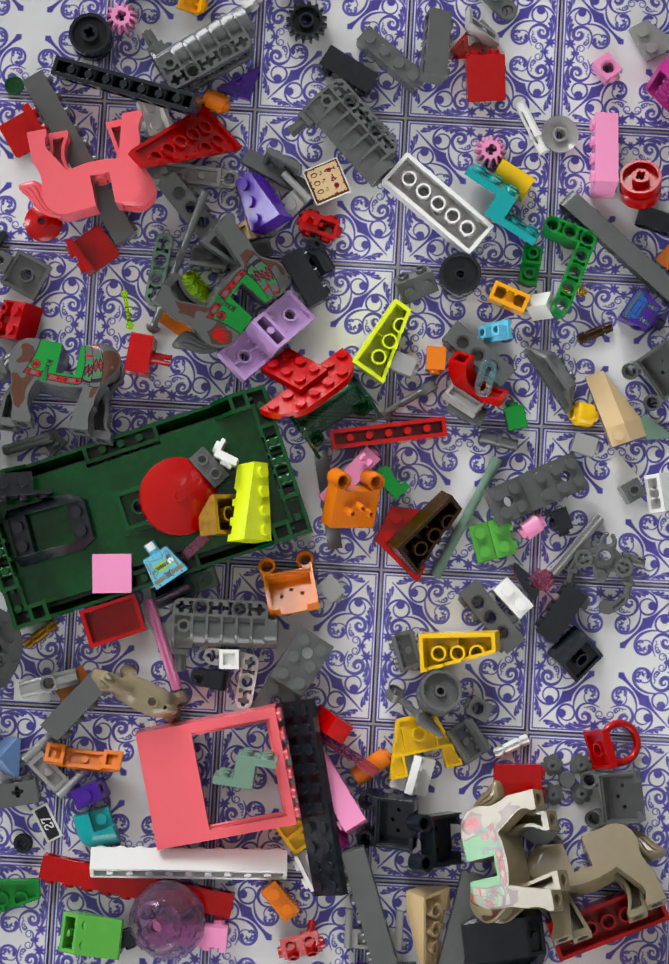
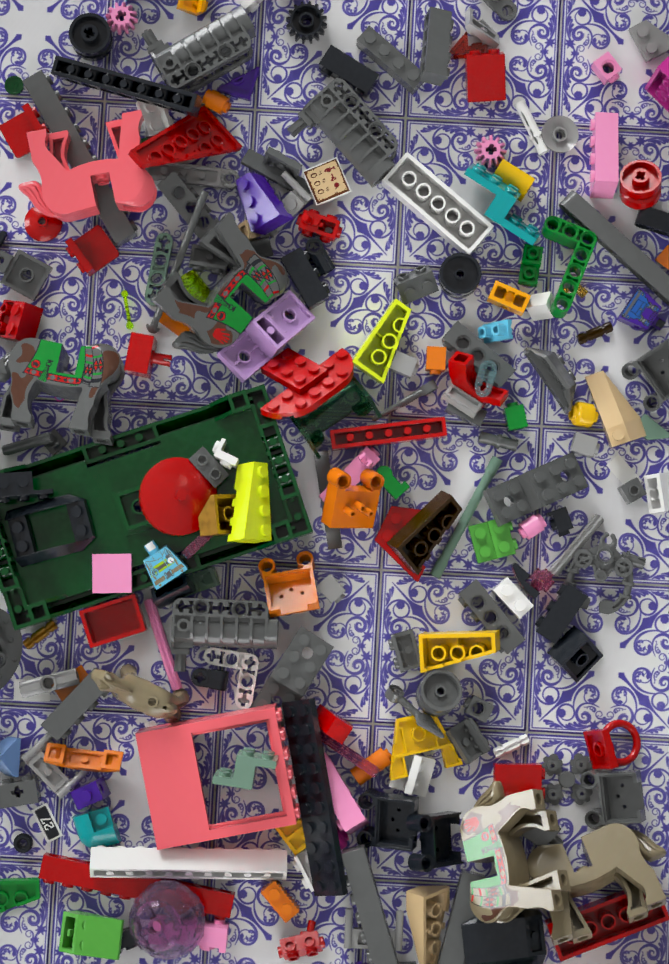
white panel [219,649,240,669] -> none

